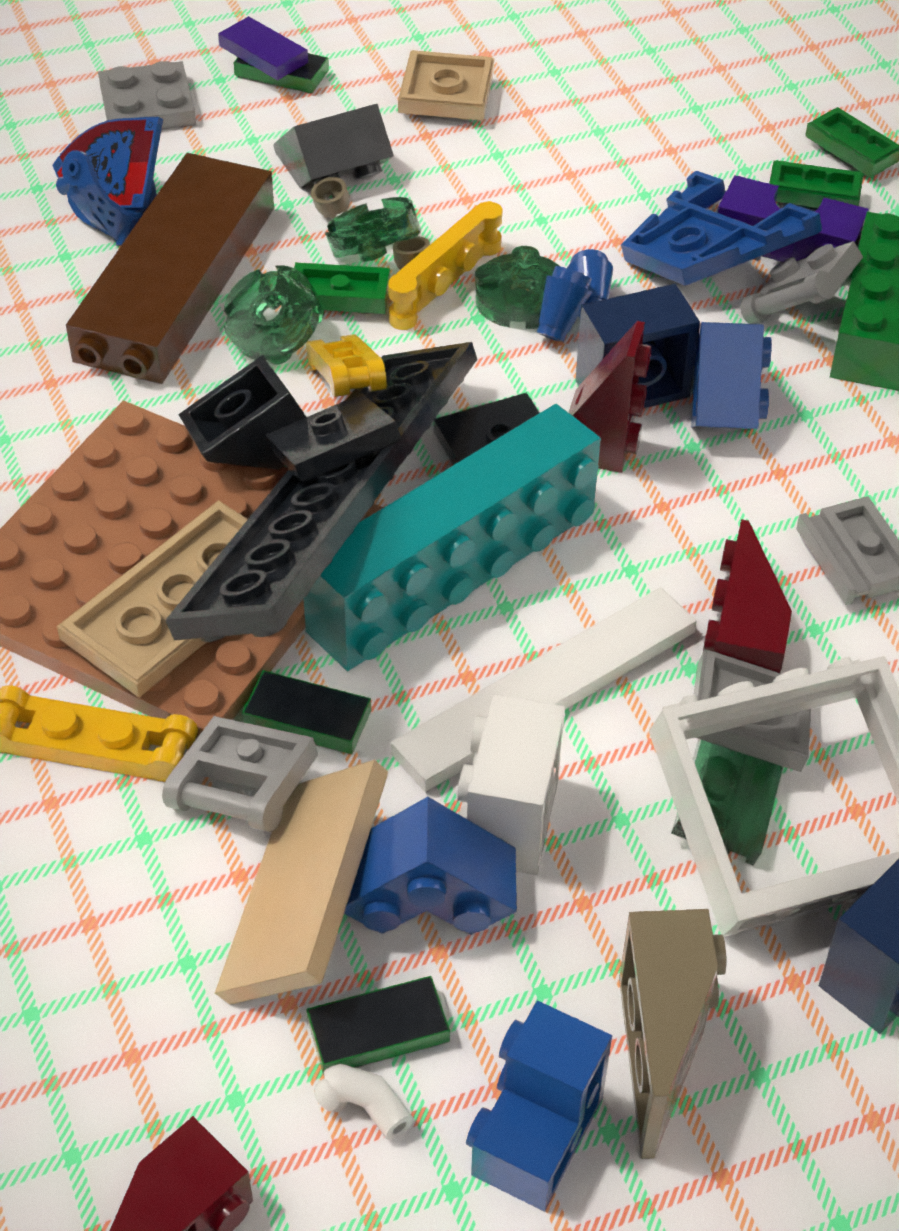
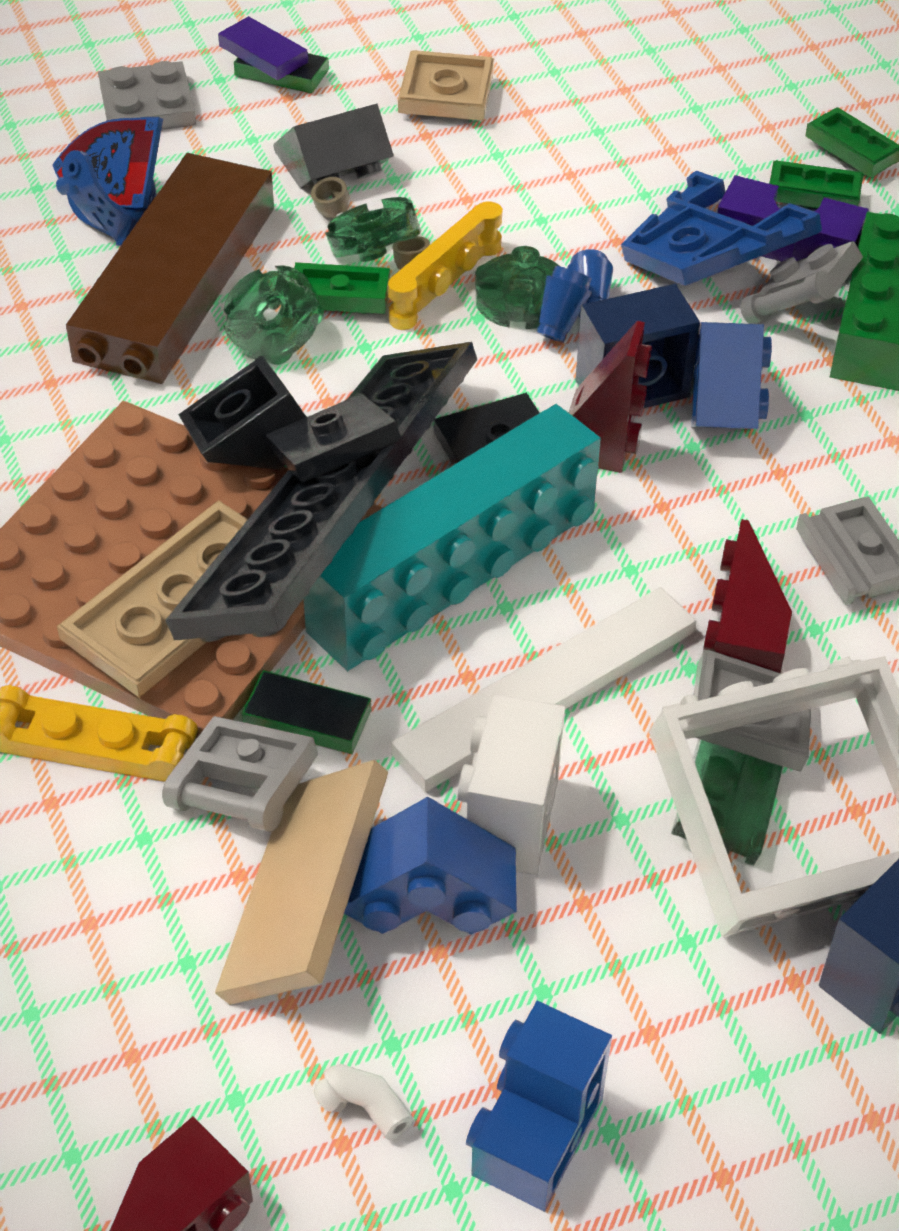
yellow plate [306,334,387,397] -> none
black tile [306,975,450,1076] -> none
dark tan slope [619,909,727,1159] -> none

